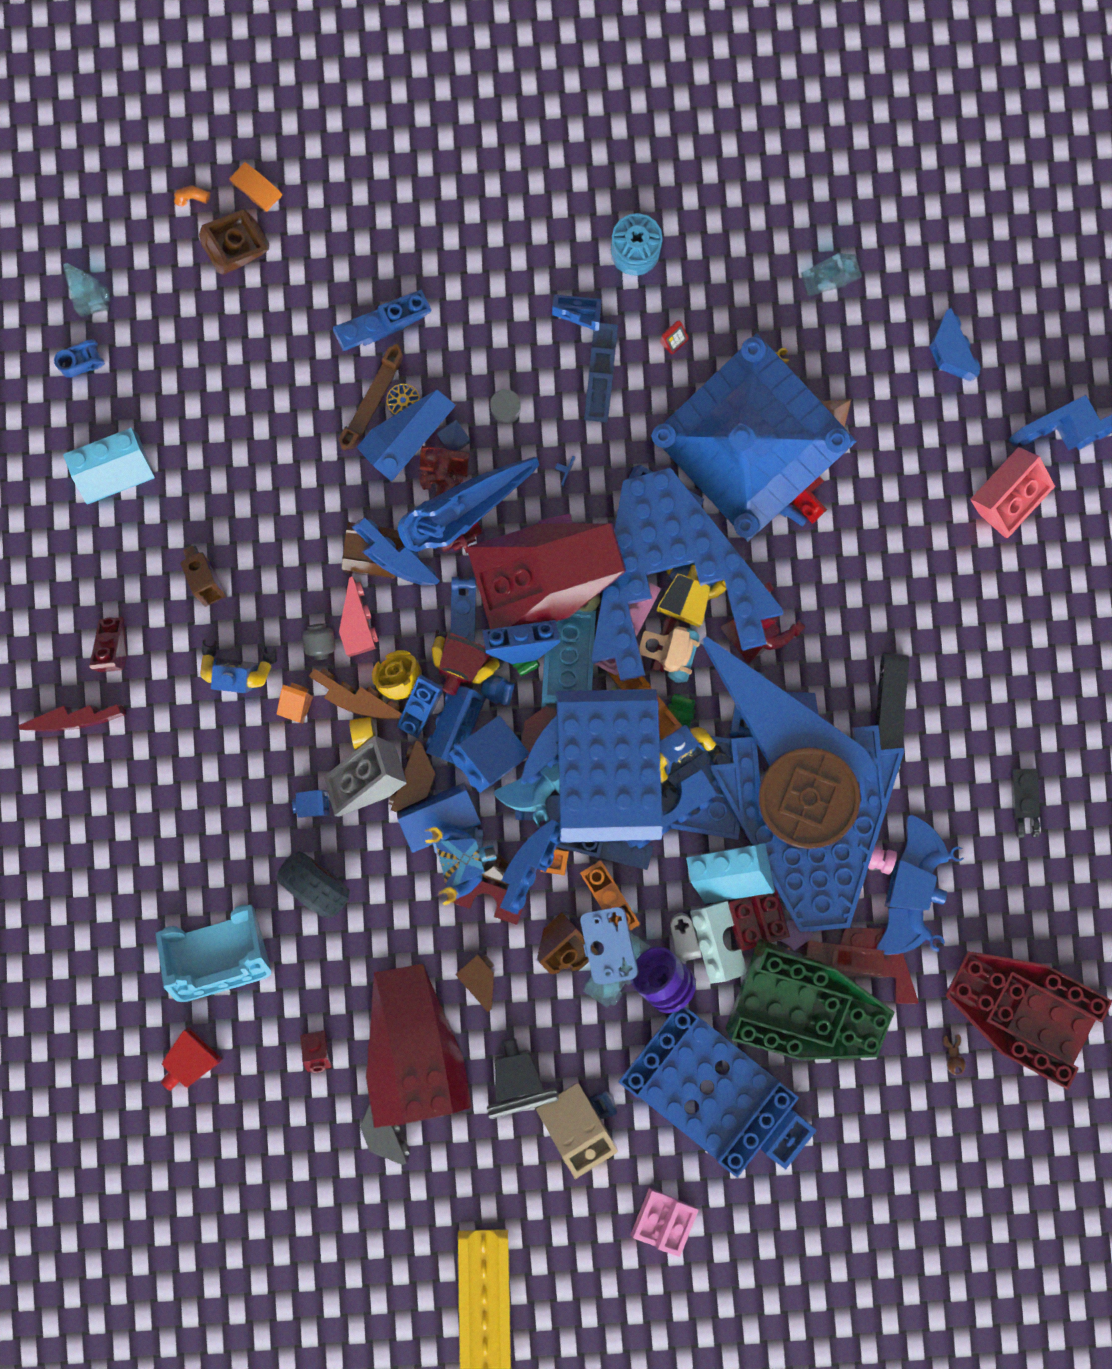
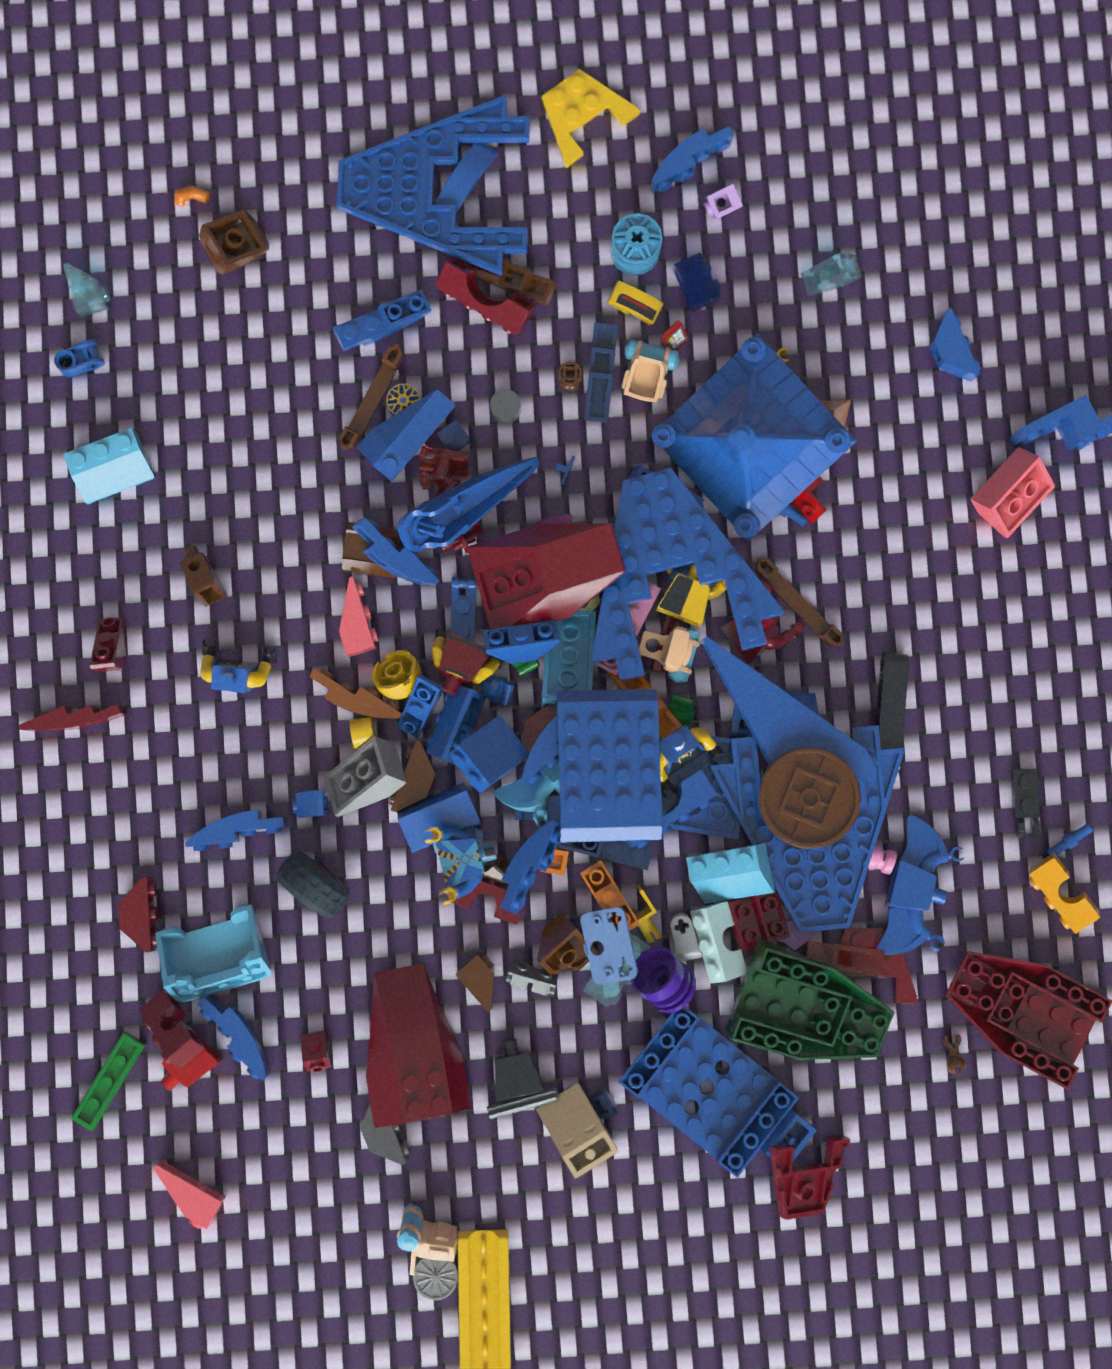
orange slope [229,162,283,212] -> none
orange slope [277,682,313,724] -> none
dark grey head [302,623,336,660] -> none
blue wing [552,294,602,331] -> none
bright pink slope [630,1188,699,1257] -> none
none -> green tile [71,1031,146,1132]
none -> dark red slope [118,876,158,952]
none -> dark red arch [140,989,205,1069]
none -> coral slope [154,1160,226,1229]
none -> blue slope [185,810,287,851]
none -> blue slope [197,996,270,1081]
none -> blue wing [337,96,530,275]
none -> light nougat piece [397,1203,457,1275]
none -> light grey wheel [413,1258,458,1300]
none -> blue slope [434,143,498,217]
none -> dark red arch [435,257,536,335]
none -> reddish brown slope [462,258,557,306]
none -> dark grey hinge [506,961,559,996]
none -> yellow wing [542,69,640,168]
none -> reddish brown wheel [558,361,582,391]
none -> slope [607,281,663,325]
none -> light nougat piece [621,339,680,403]
none -> yellow bracket [635,885,661,943]
none -> blue slope [650,126,734,193]
none -> clear blue brick [673,253,722,313]
none -> lavender brick [703,184,743,219]
none -> reddish brown piece [756,557,844,647]
none -> dark red wing [770,1135,851,1220]
none -> light orange arch [1028,852,1100,934]
none -> blue bar [1046,823,1093,856]

